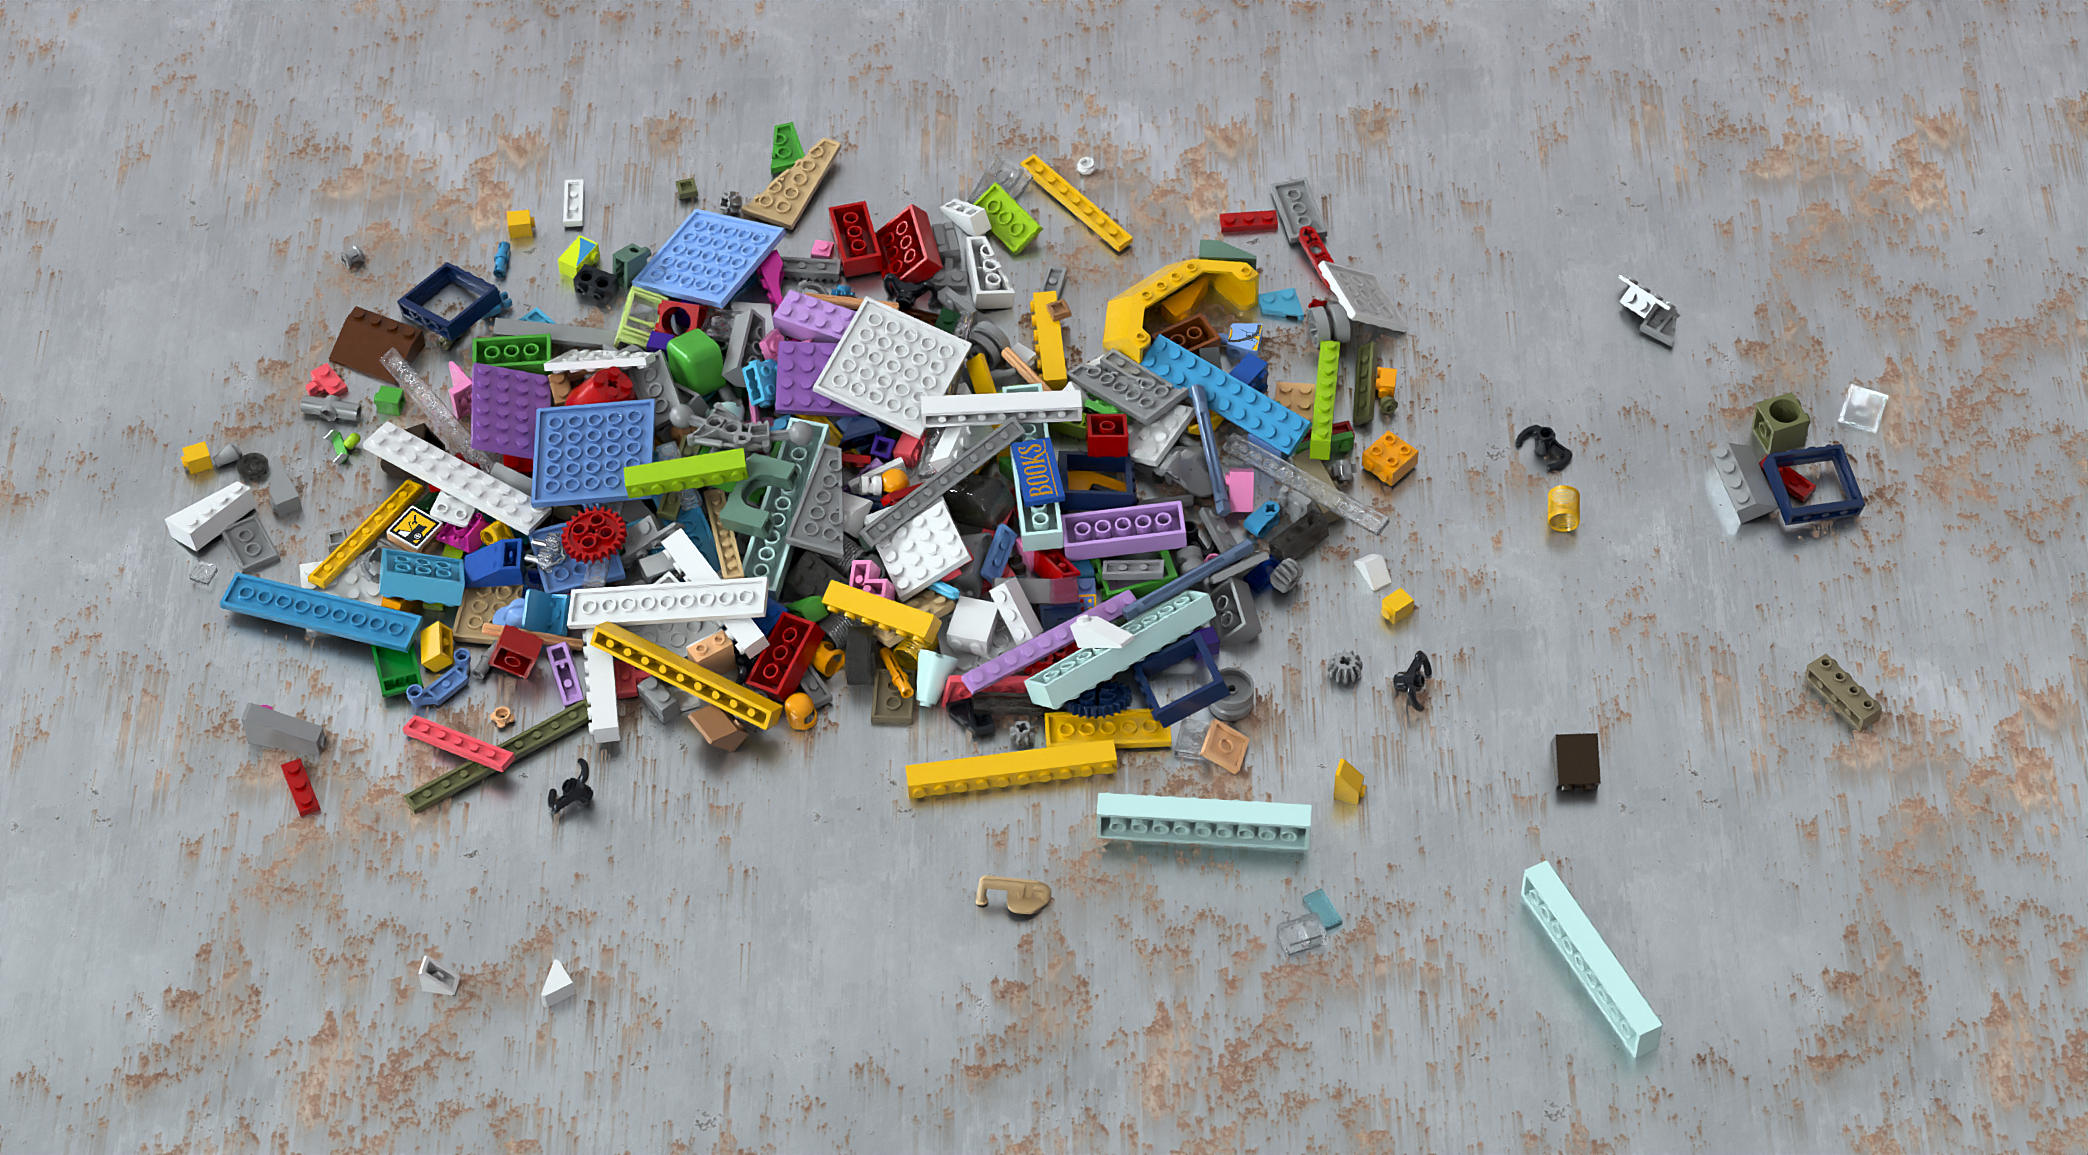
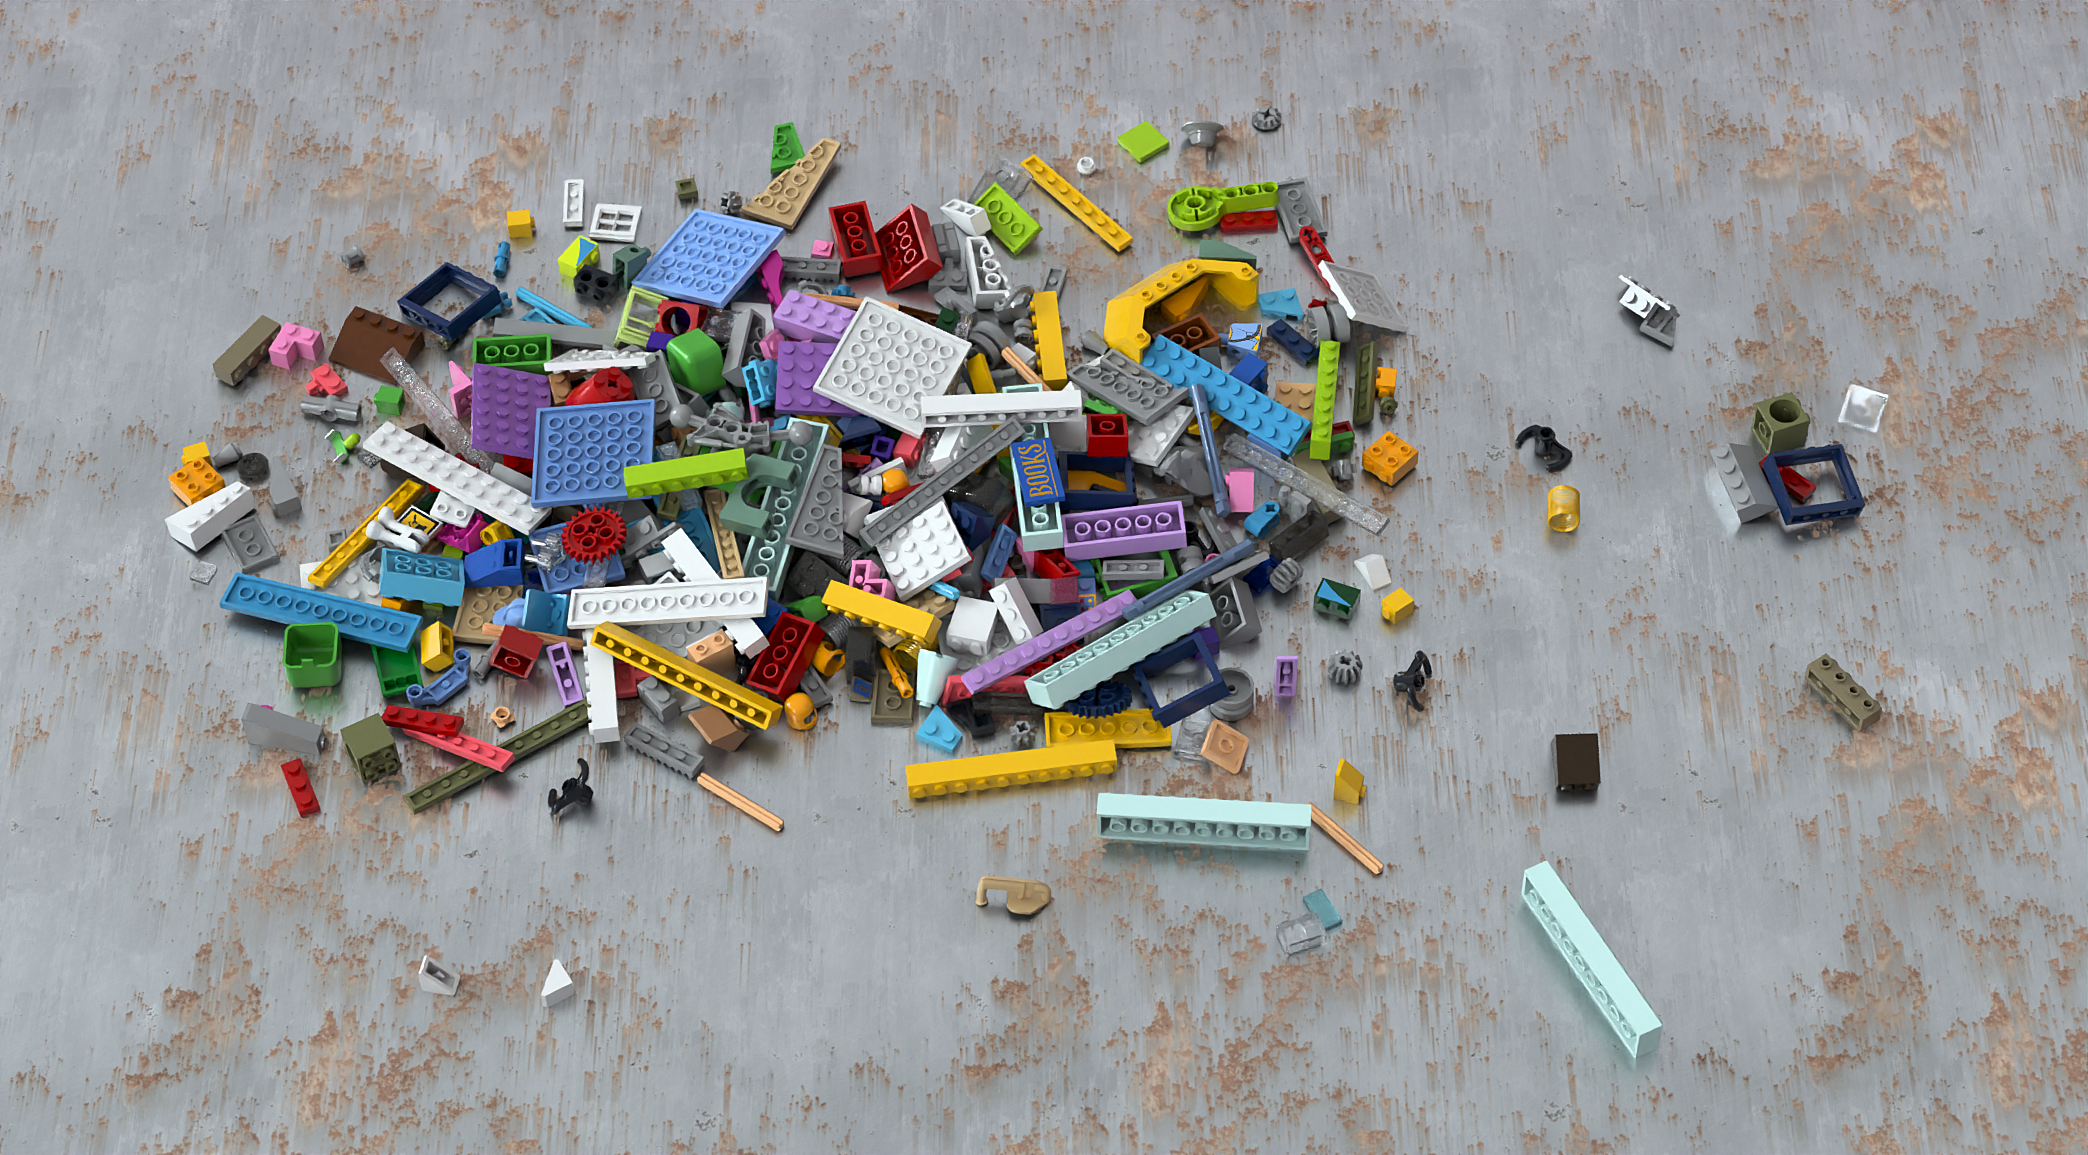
black piece [883,273,938,311] -> none
medium nougat tile [1046,299,1071,322] -> none
white slope [1070,615,1135,648] -> none
none -> light orange brick [168,456,226,506]
none -> dark tan brick [212,315,281,386]
none -> bright pink brick [268,322,324,370]
none -> bright green piece [282,622,343,688]
none -> olive brick [340,713,401,783]
none -> clear tile [357,449,382,469]
none -> white piece [366,506,430,554]
none -> red plate [381,705,465,737]
none -> medium azure axle [515,286,593,328]
none -> white piece [589,203,642,242]
none -> light grey gear [623,722,705,779]
none -> light nougat axle [697,772,784,831]
none -> slope [849,676,874,703]
none -> medium azure wing [916,705,963,755]
none -> dark blue slope [950,502,996,552]
none -> light grey piece [993,285,1035,323]
none -> light grey wheel [1013,318,1034,346]
none -> white bracket [1049,415,1087,462]
none -> light grey cone [1081,330,1110,355]
none -> lime tile [1117,120,1170,163]
none -> lime beam [1167,181,1280,231]
none -> light grey hat [1181,121,1224,148]
none -> light grey gear [1252,105,1282,130]
none -> dark blue plate [1266,319,1320,366]
none -> lavender slope [1274,656,1298,696]
none -> light nougat axle [1307,802,1384,874]
none -> dark green brick [1313,578,1361,620]

